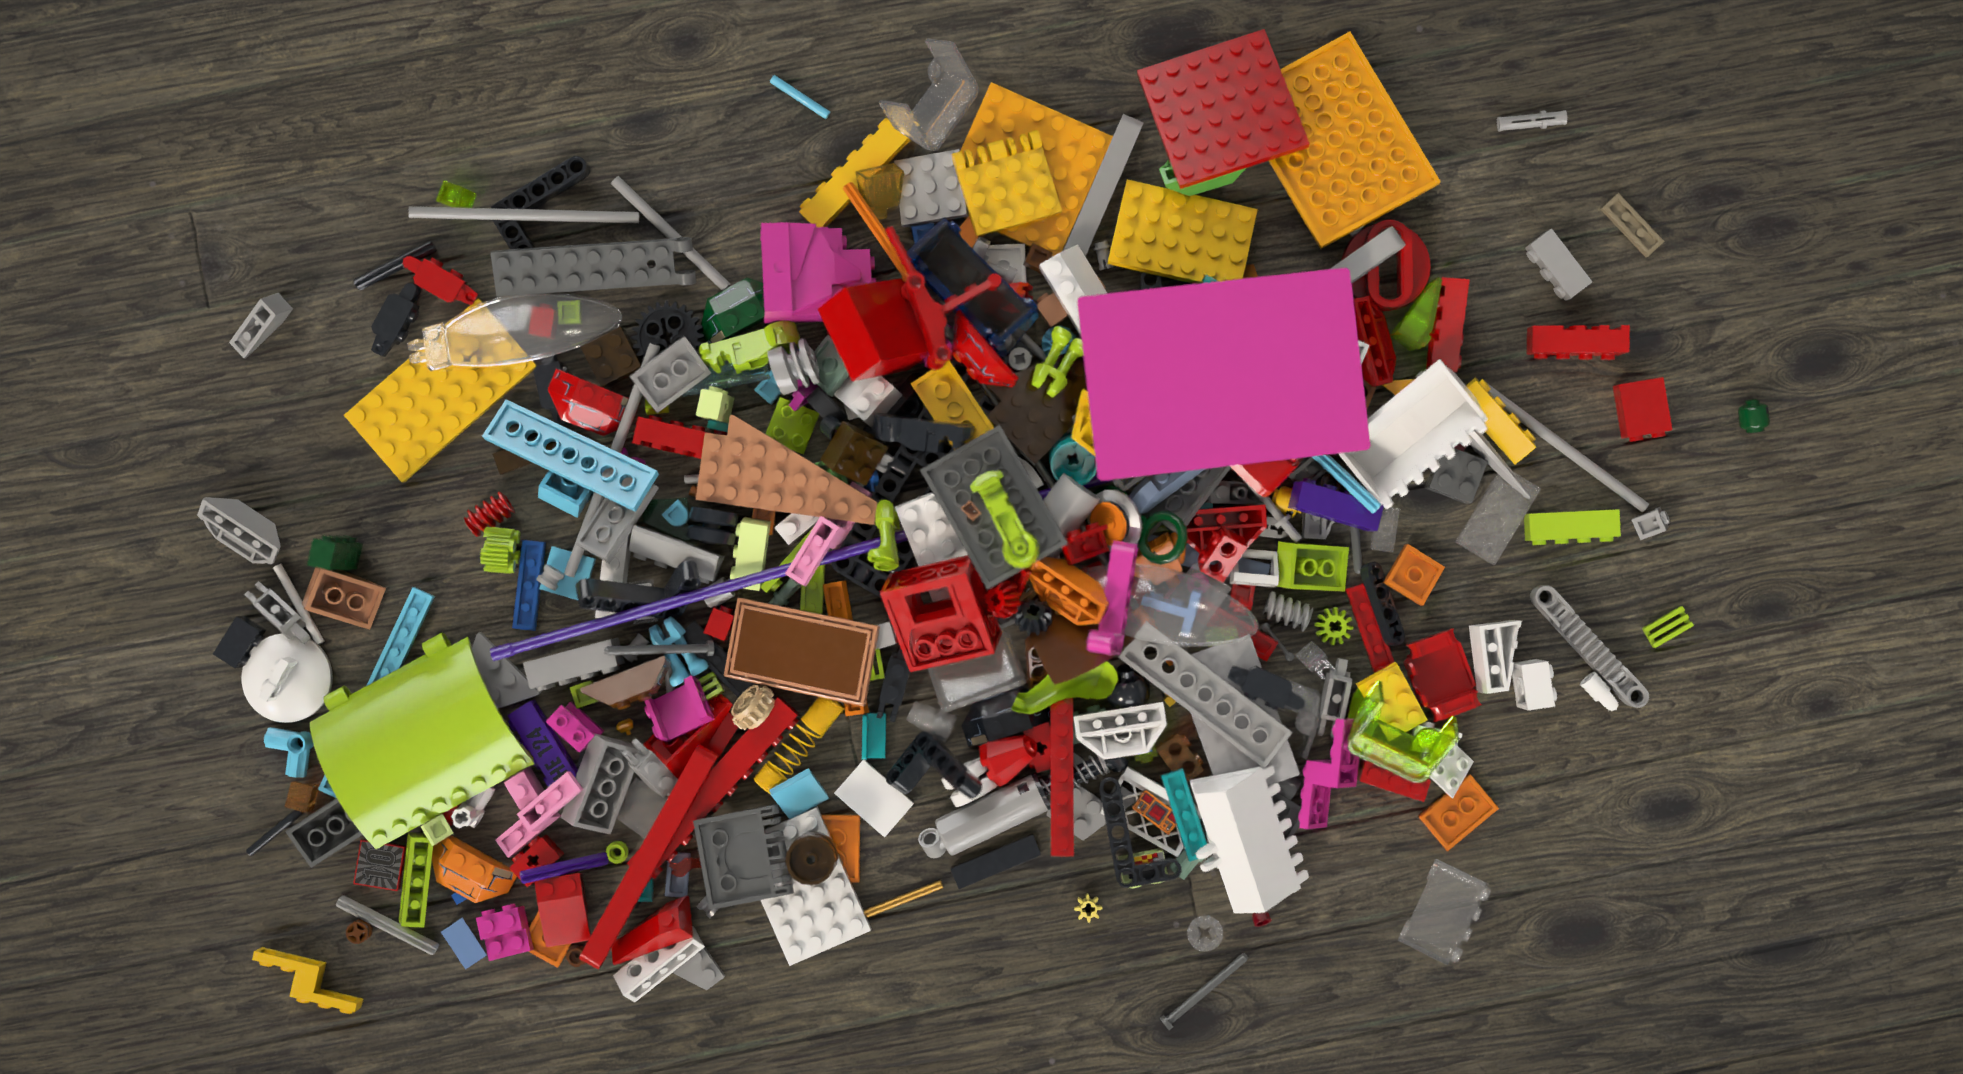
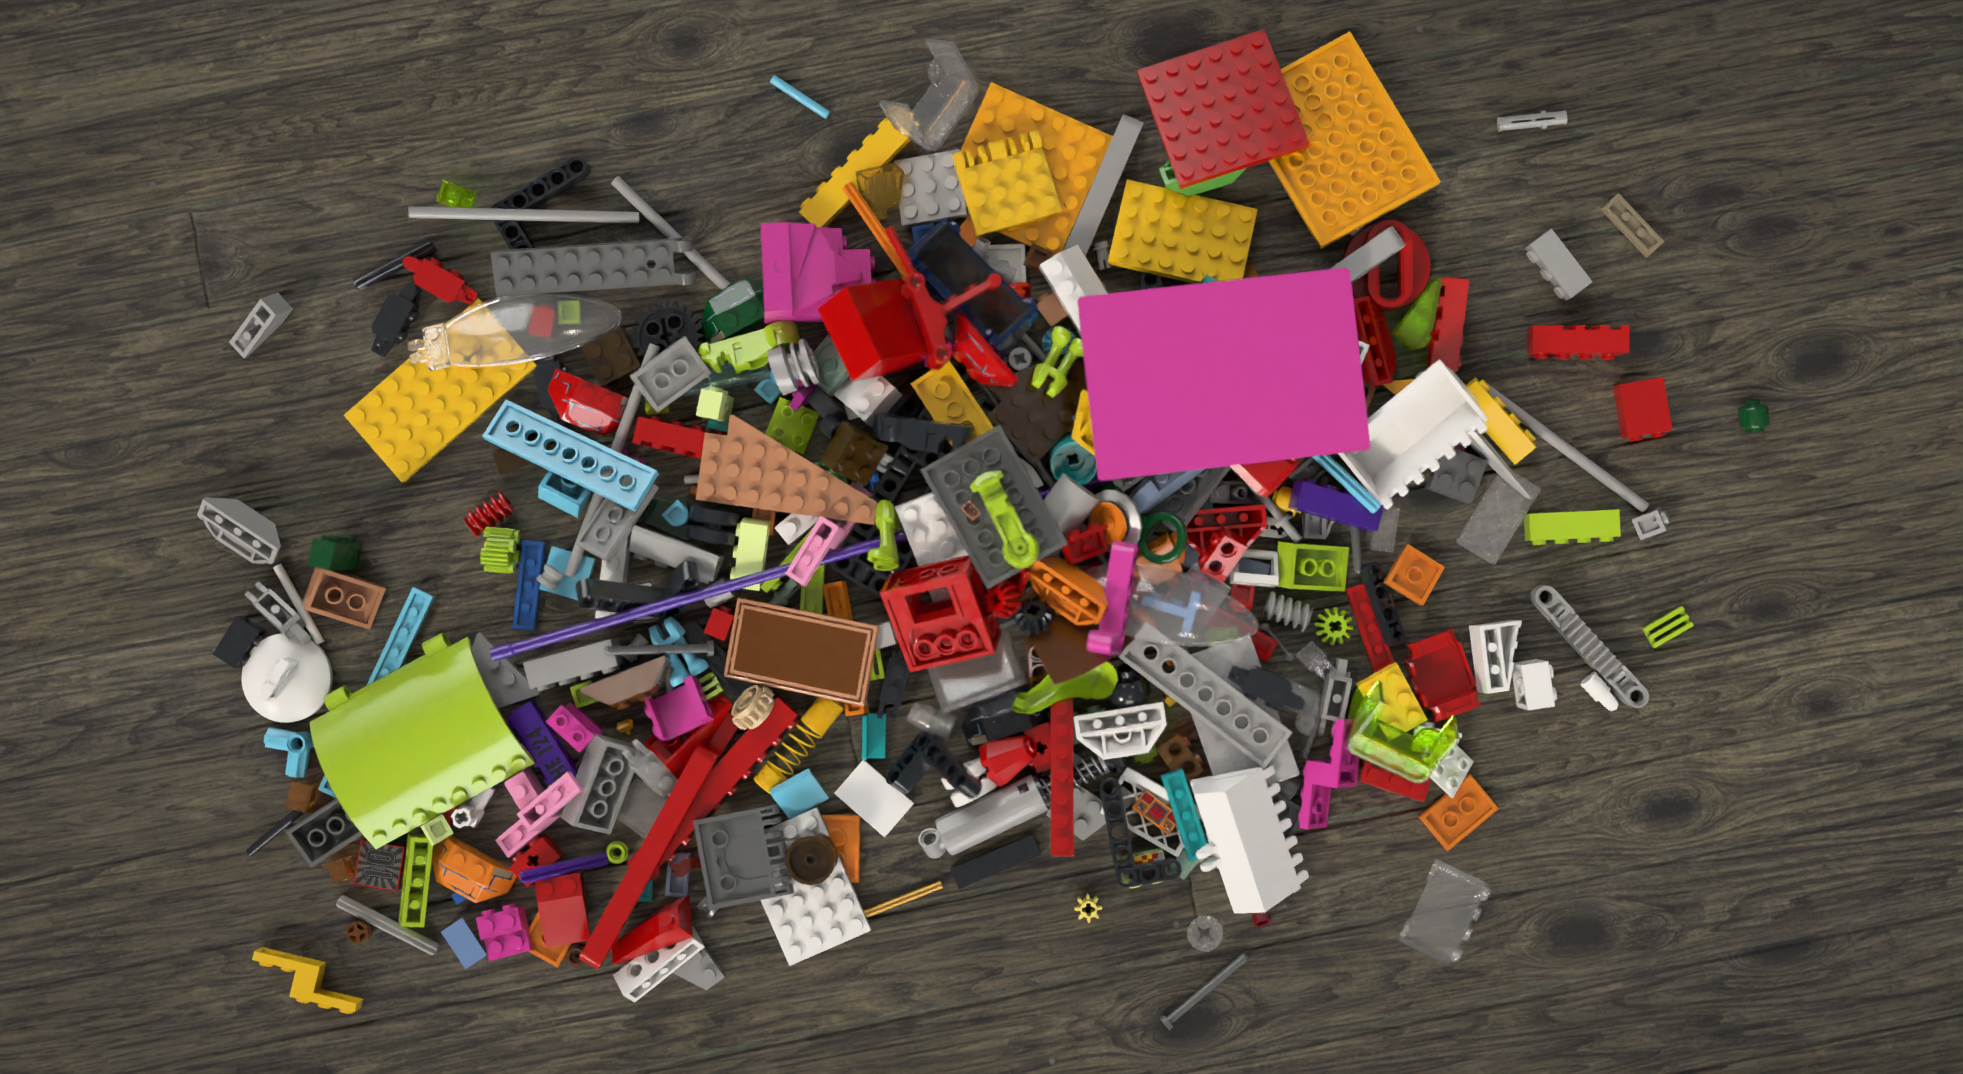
none -> clear orange panel [322,855,355,884]

